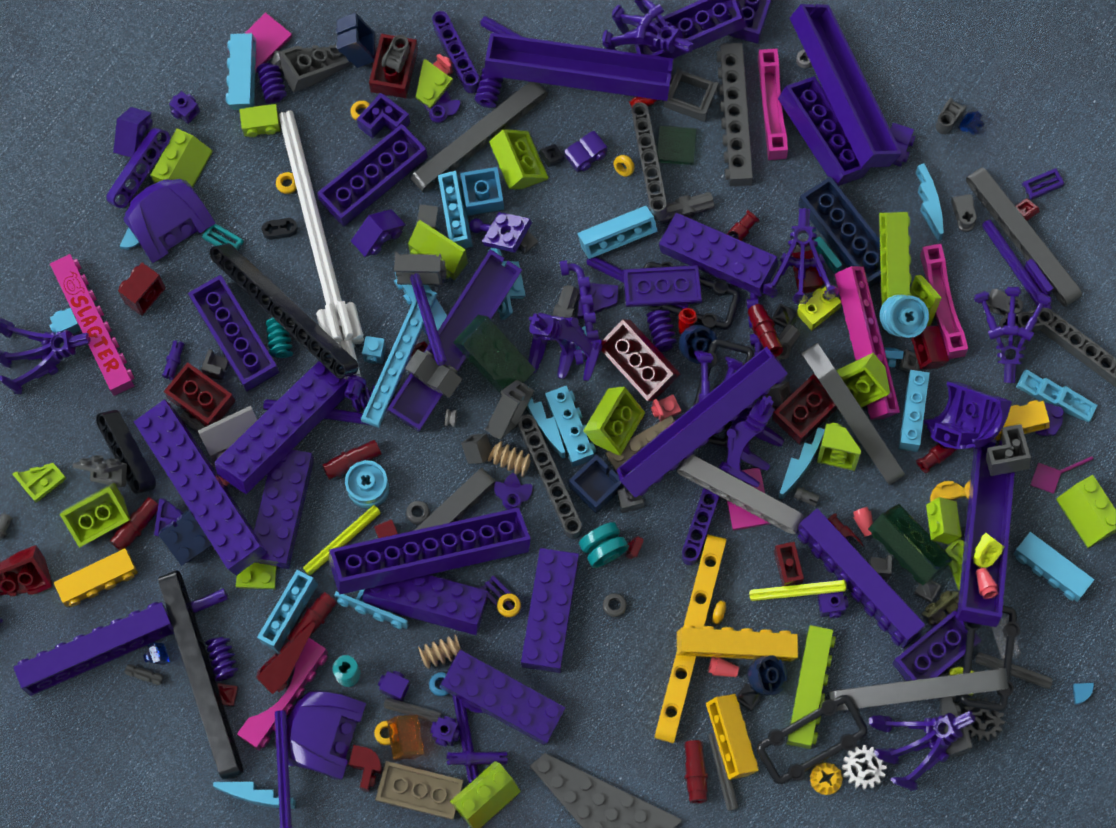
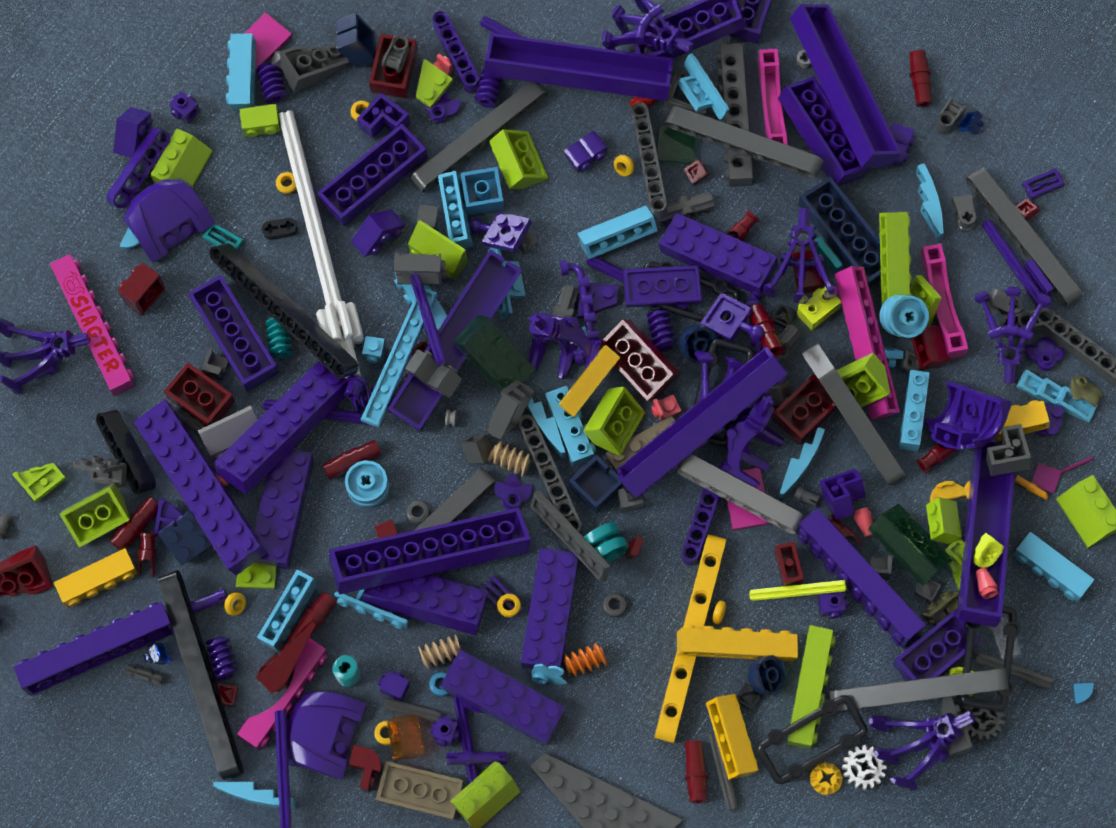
medium azure brick [49,308,81,334] -> none
dark purple pin [162,340,185,380] -> none
neon yellow axle [303,505,381,576] -> none
black tile [539,144,565,167] -> none
red cone [679,308,697,334] -> none
coral cone [708,657,739,678] -> none
lime slope [817,423,861,471] -> none
none -> dark red piece [138,532,157,577]
none -> yellow piece [224,592,246,616]
none -> dark grey tile [531,491,610,582]
none -> medium azure plate [531,664,567,685]
none -> yellow tile [558,345,620,417]
none -> orange piece [563,643,607,677]
none -> dark grey beam [665,106,823,179]
none -> medium azure bracket [678,53,729,121]
none -> dark red tile [684,159,709,185]
none -> dark purple plate [700,293,764,342]
none -> dark purple brick [819,469,866,520]
none -> dark red piece [909,50,933,107]
none -> light orange piece [1014,475,1048,500]
none -> dark purple plate [1026,337,1065,371]
none -> olive plate [1070,376,1103,407]

